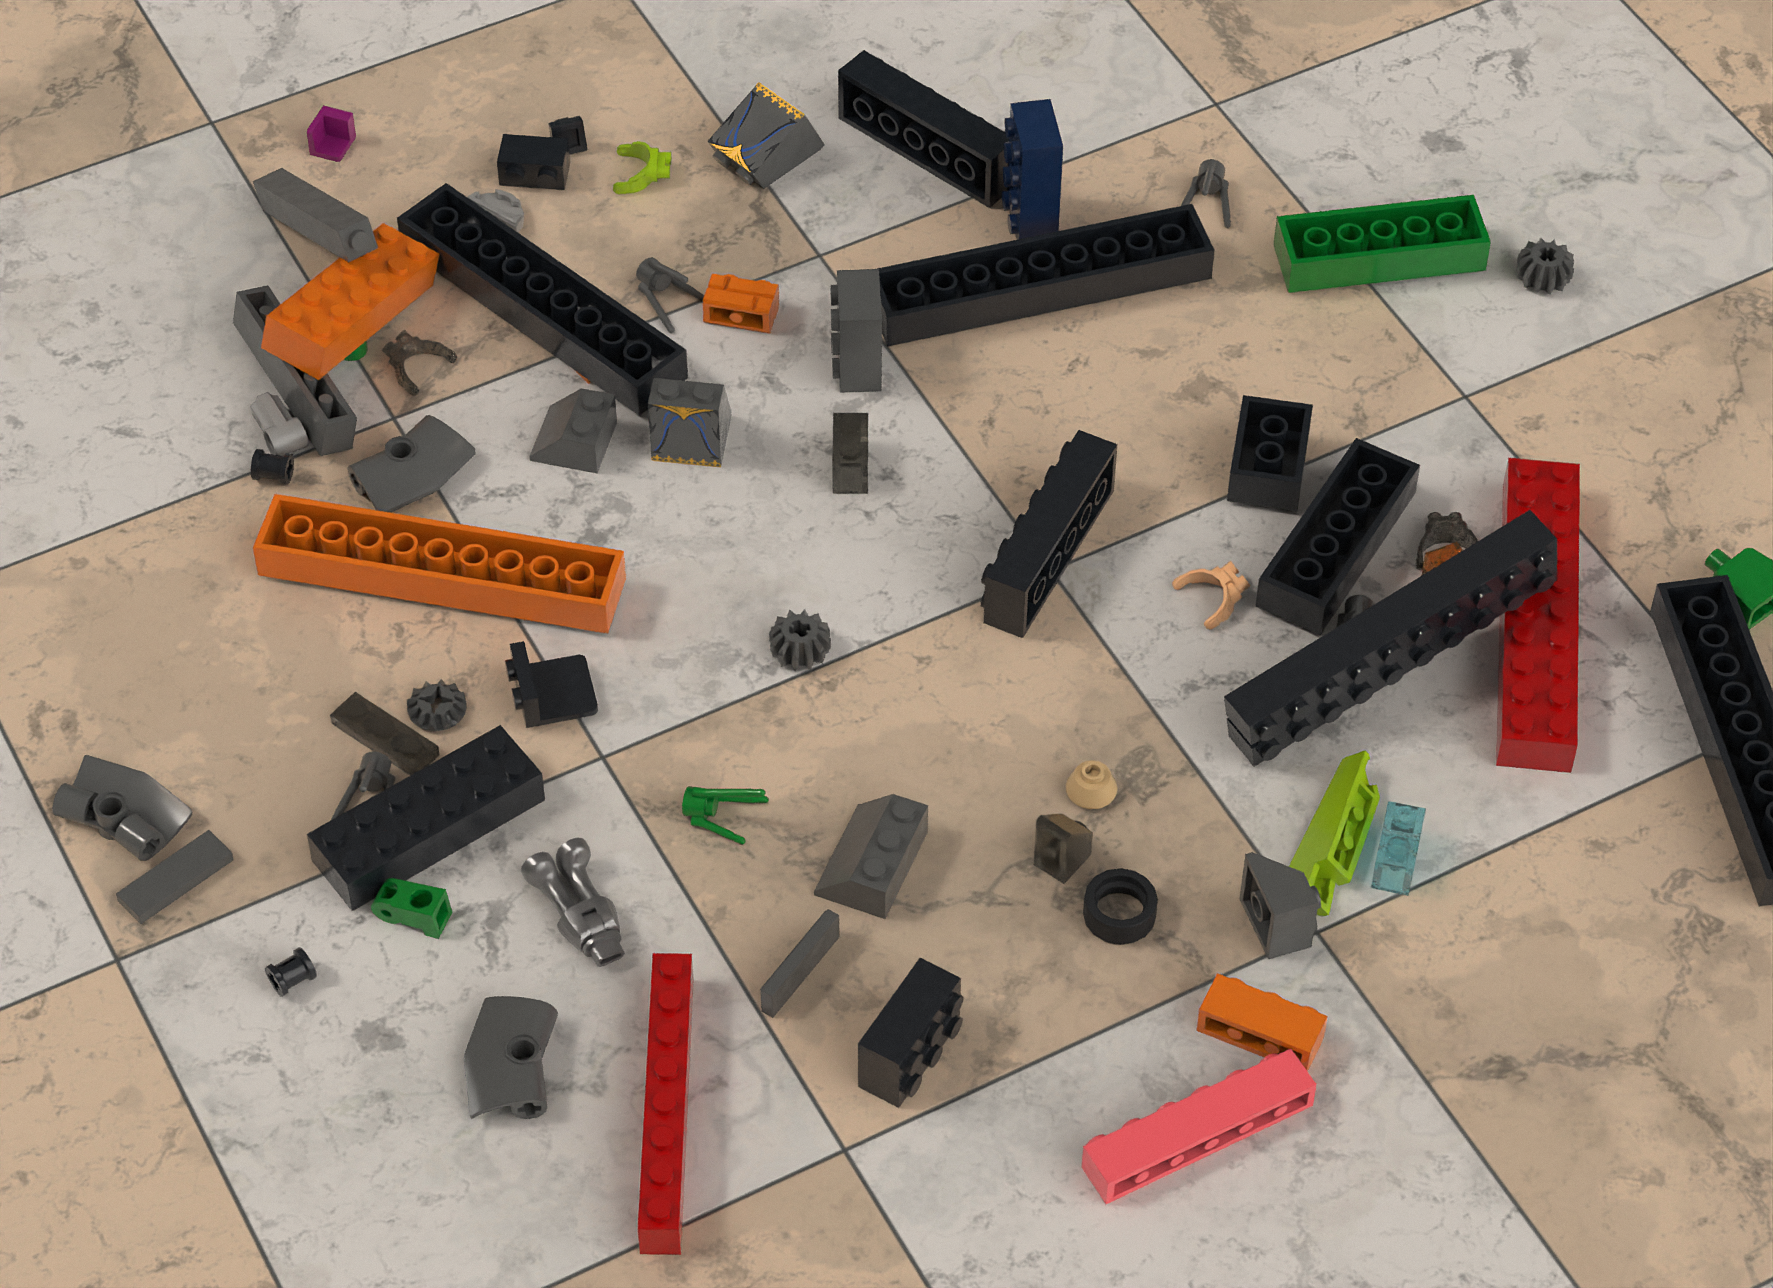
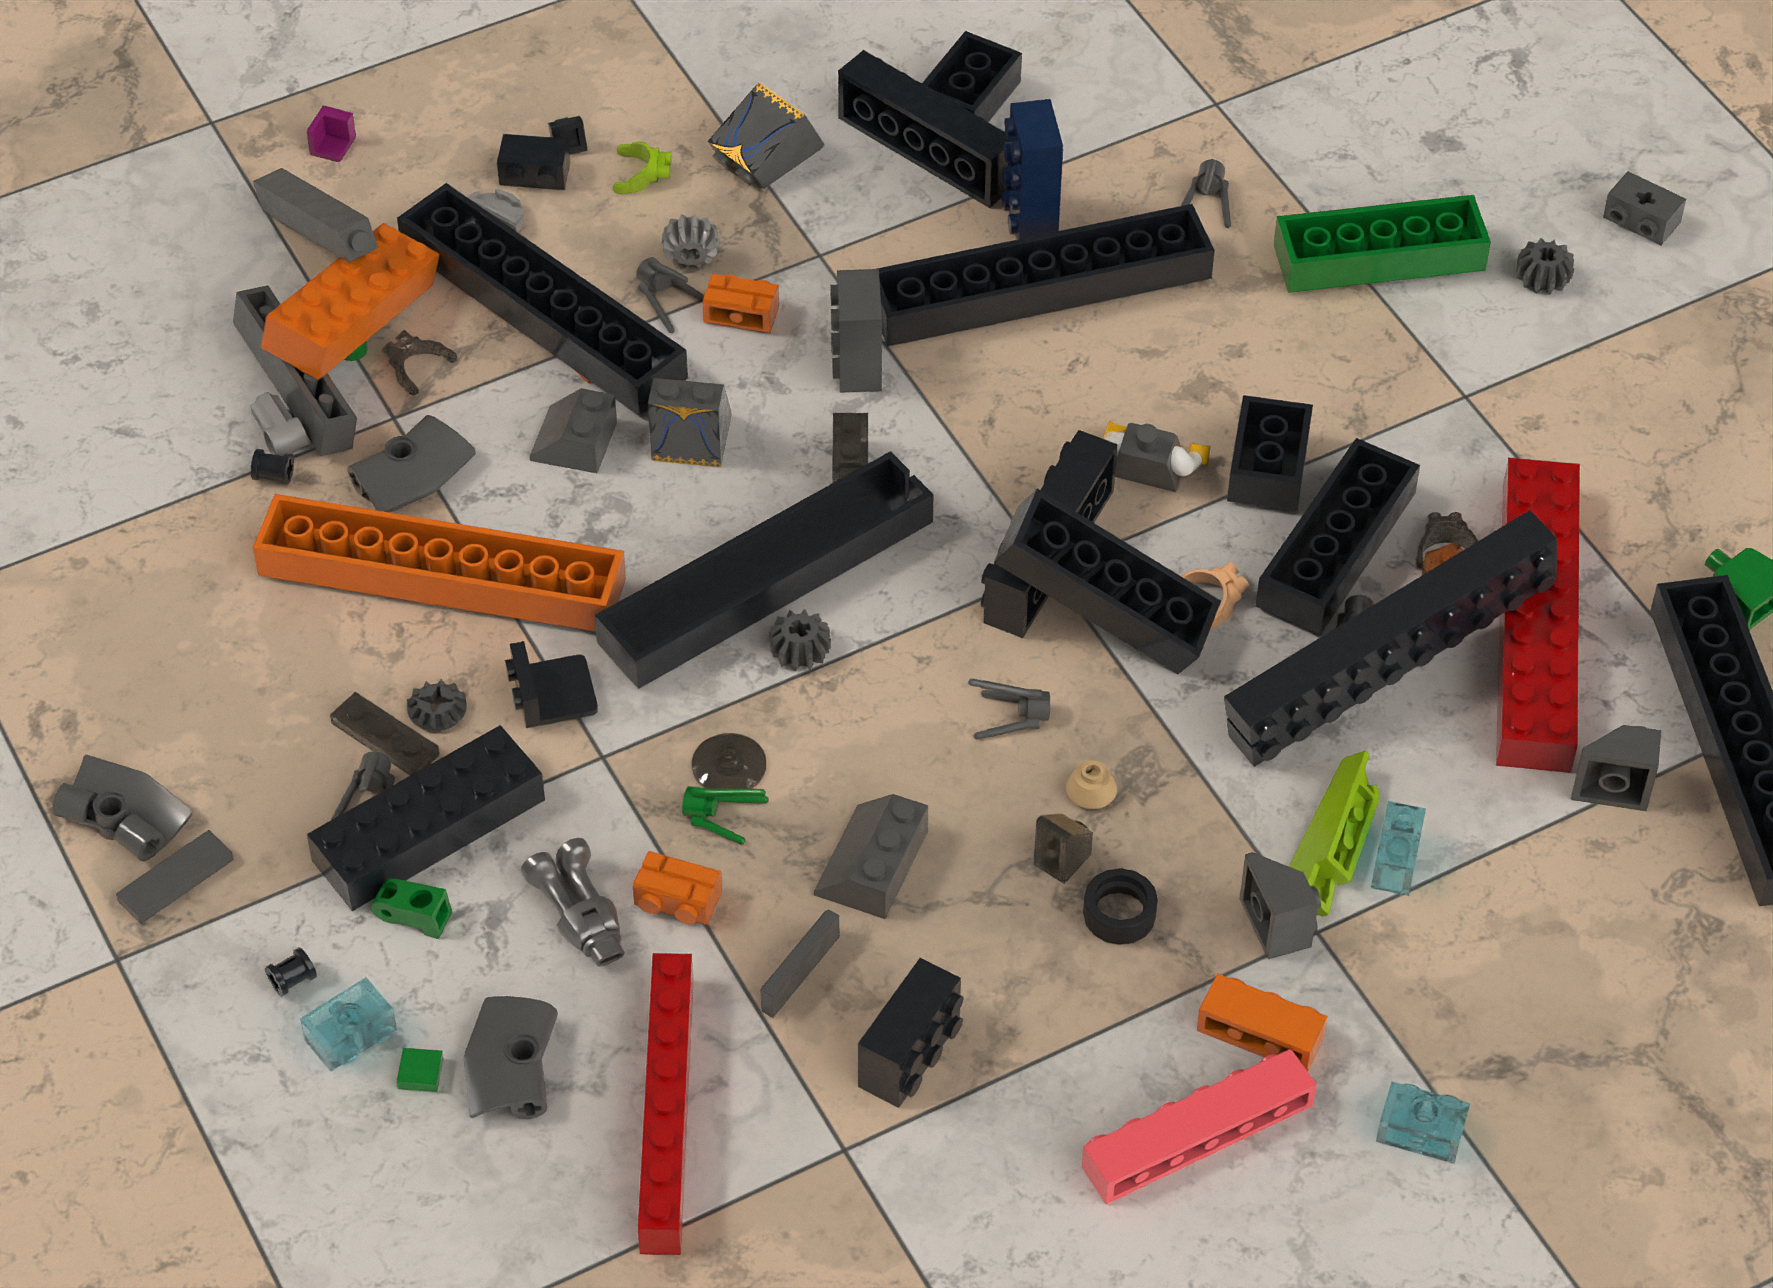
none -> clear light blue brick [300,977,397,1071]
none -> green tile [397,1048,444,1092]
none -> black piece [595,451,934,689]
none -> orange brick [633,851,722,925]
none -> light grey gear [662,214,719,268]
none -> clear smoke dish [692,733,767,789]
none -> black brick [922,31,1022,122]
none -> dark grey plant [968,679,1050,739]
none -> black brick [994,488,1221,674]
none -> dark grey torso [1103,421,1211,492]
none -> clear light blue brick [1376,1081,1470,1164]
none -> dark grey slope [1571,725,1661,811]
none -> dark grey brick [1603,171,1686,246]

